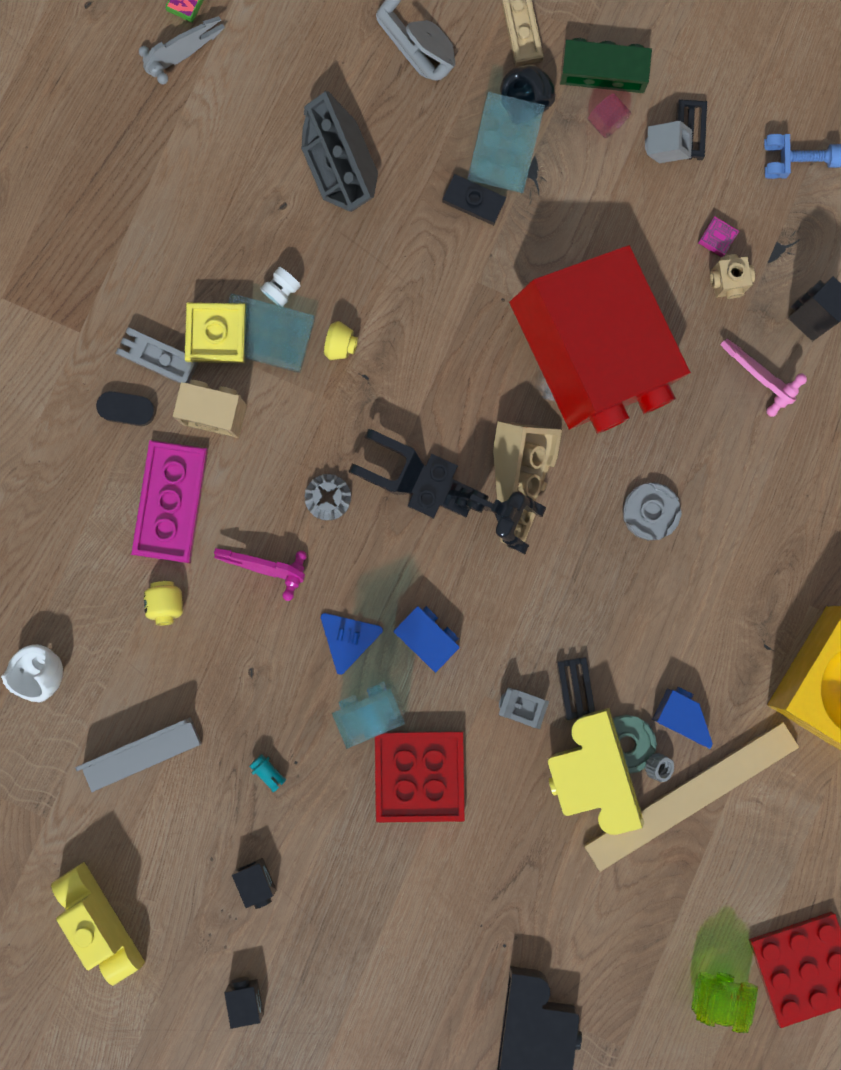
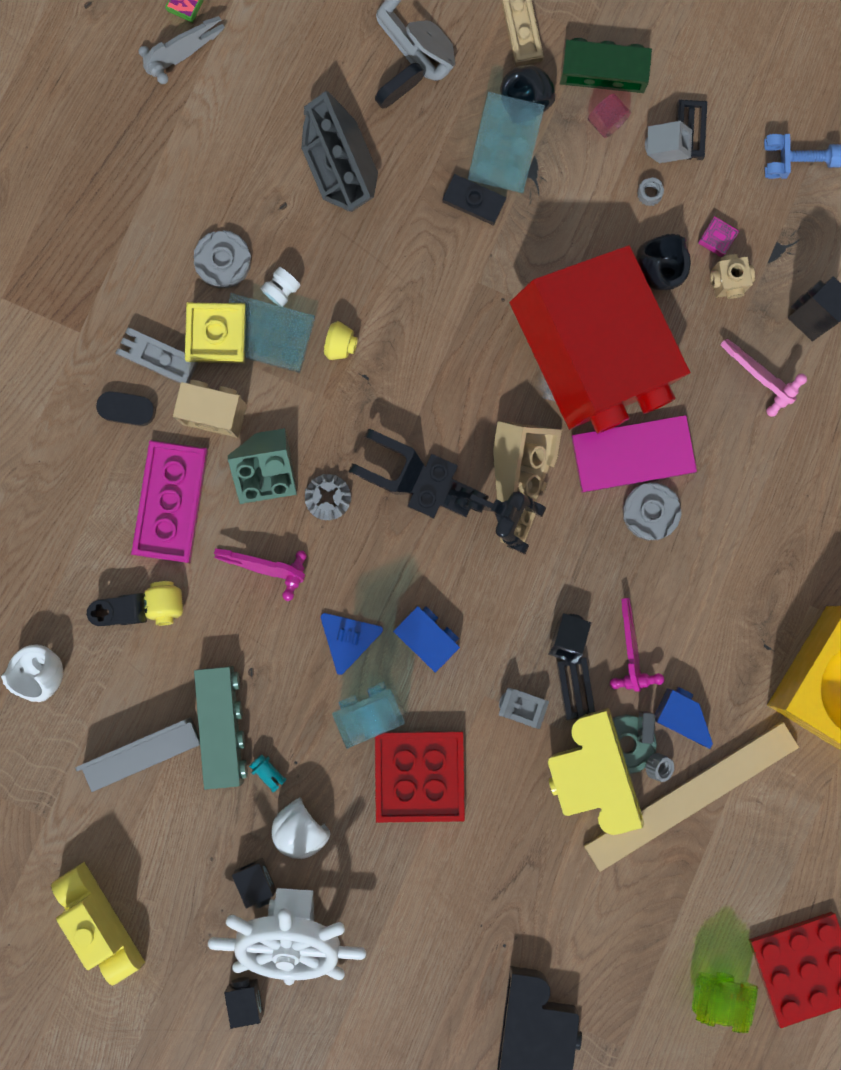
none -> black piece [86,593,147,626]
none -> light grey tile [193,230,251,289]
none -> sand green brick [194,666,248,790]
none -> white piece [208,888,366,985]
none -> sand green slope [228,428,297,504]
none -> white piece [271,797,330,859]
none -> black tile [375,63,426,109]
none -> black brick [548,613,591,664]
none -> dark pink tile [571,415,697,493]
none -> dark pink piece [610,598,665,692]
none -> black piece [636,234,691,290]
none -> light grey axle [637,177,664,206]
none -> dark grey tile [637,711,655,744]

